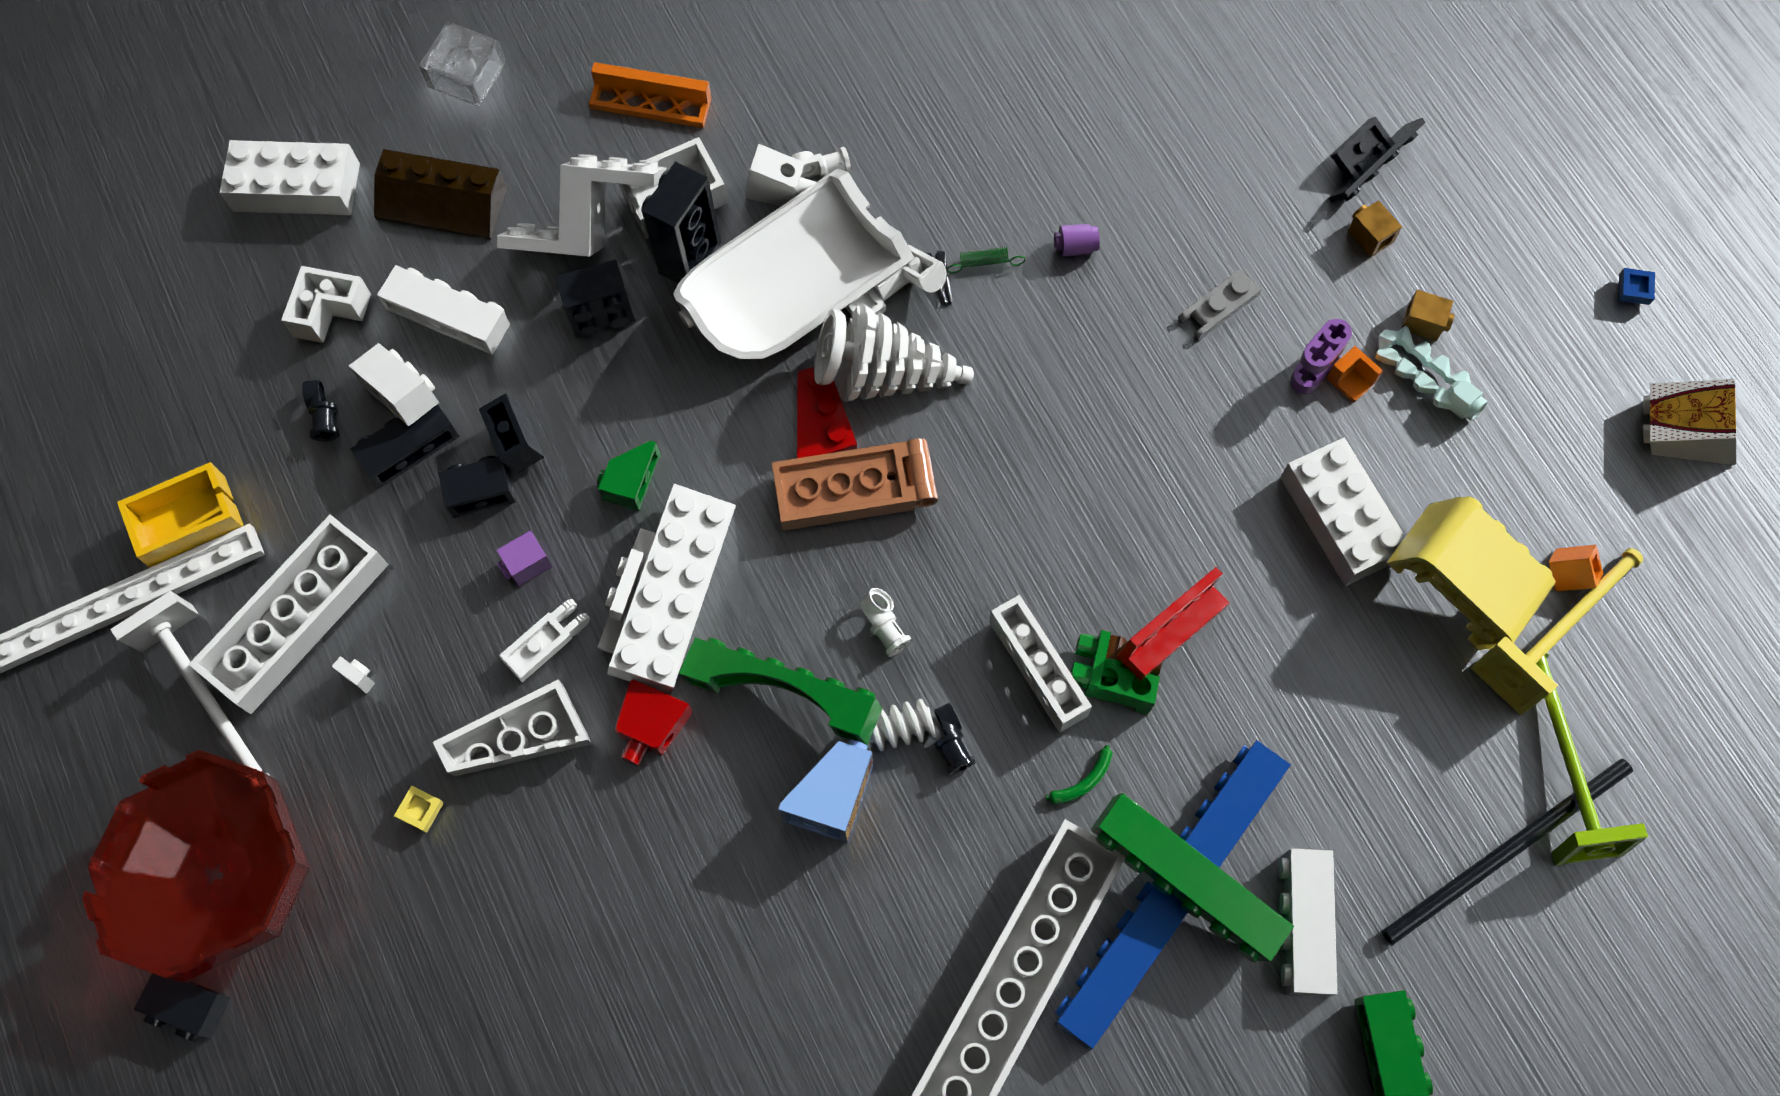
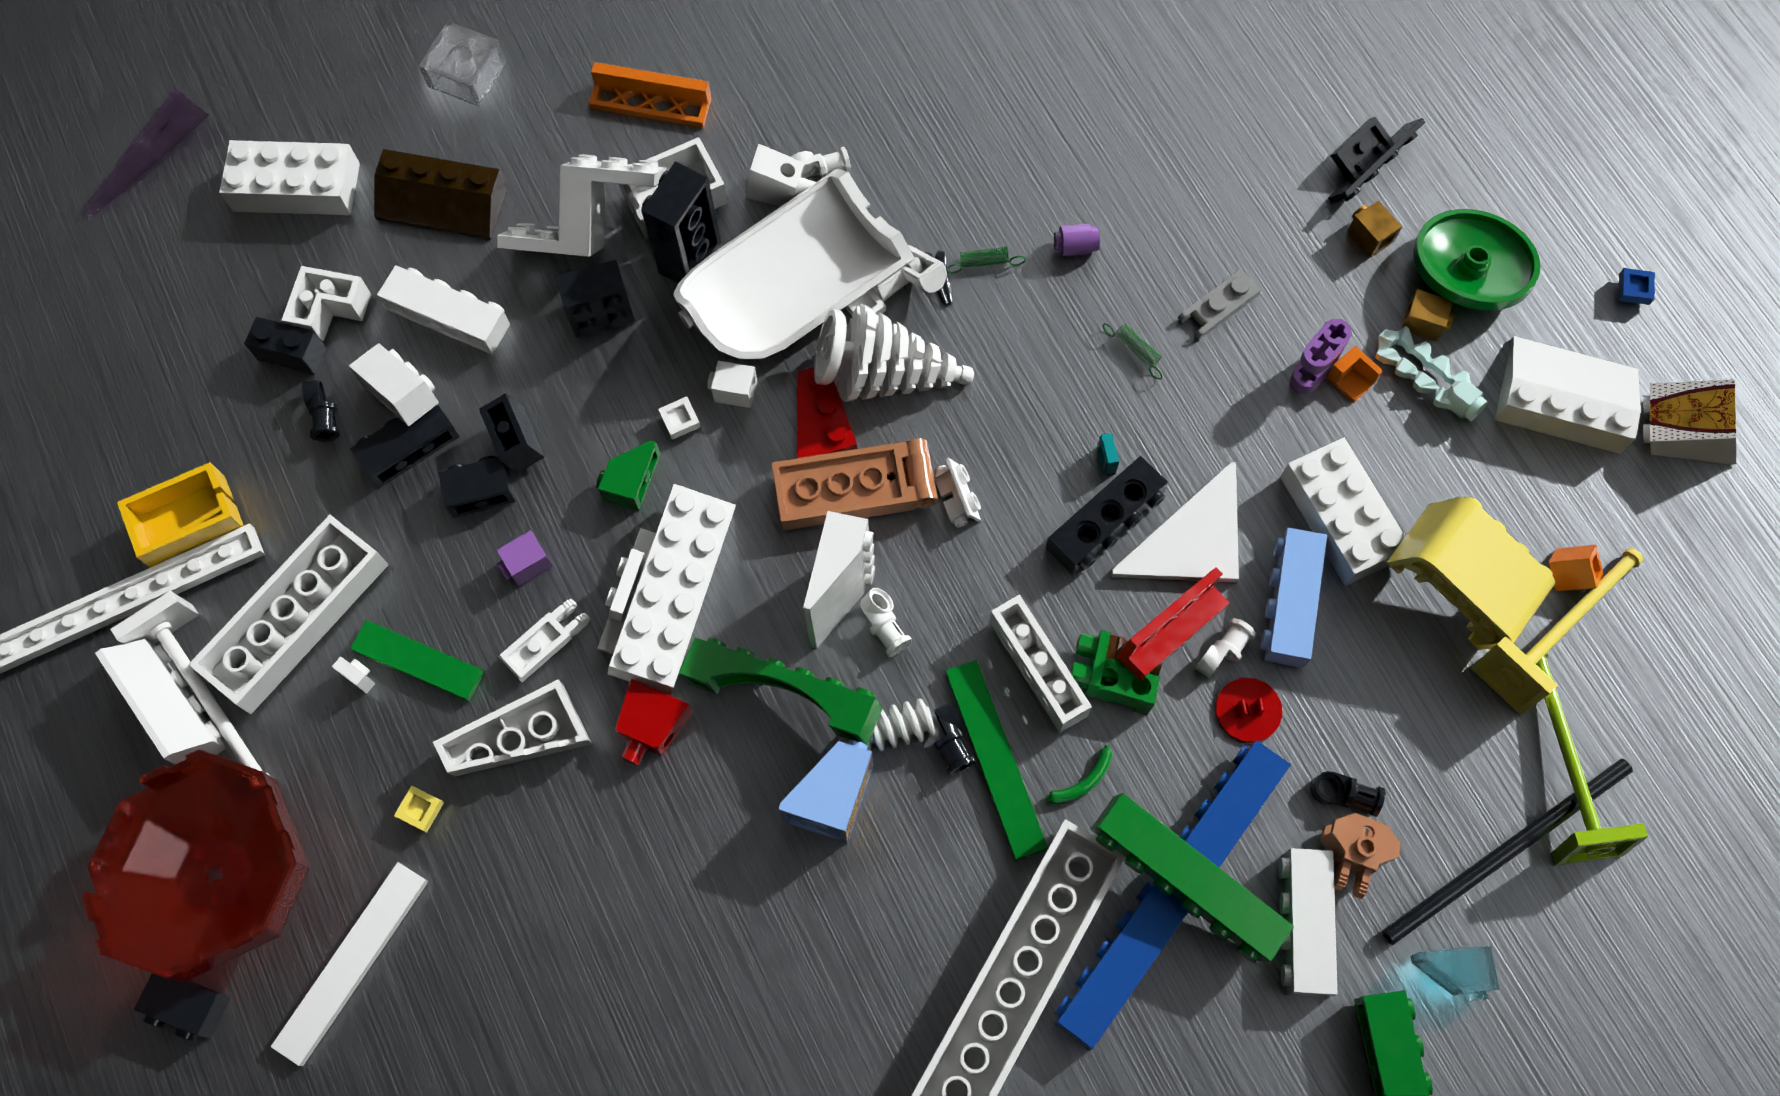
none -> clear purple wedge [83,86,210,215]
none -> white slope [95,638,226,773]
none -> black brick [244,317,326,375]
none -> white tile [271,862,429,1066]
none -> green tile [350,620,485,702]
none -> white plate [658,396,701,440]
none -> white brick [708,361,757,408]
none -> white slope [803,511,875,649]
none -> white hinge [934,458,981,528]
none -> green tile [945,660,1048,861]
none -> black brick [1046,456,1168,575]
none -> teal tile [1097,432,1120,476]
none -> green piece [1102,323,1162,380]
none -> white tile [1111,462,1239,583]
none -> white connector [1195,618,1257,678]
none -> red piece [1216,677,1282,743]
none -> light blue brick [1260,527,1327,668]
none -> black connector [1310,771,1386,817]
none -> nougat hinge [1320,813,1401,899]
none -> clear light blue slope [1410,946,1500,1001]
none -> green dish [1413,209,1541,311]
none -> white slope [1495,336,1641,454]

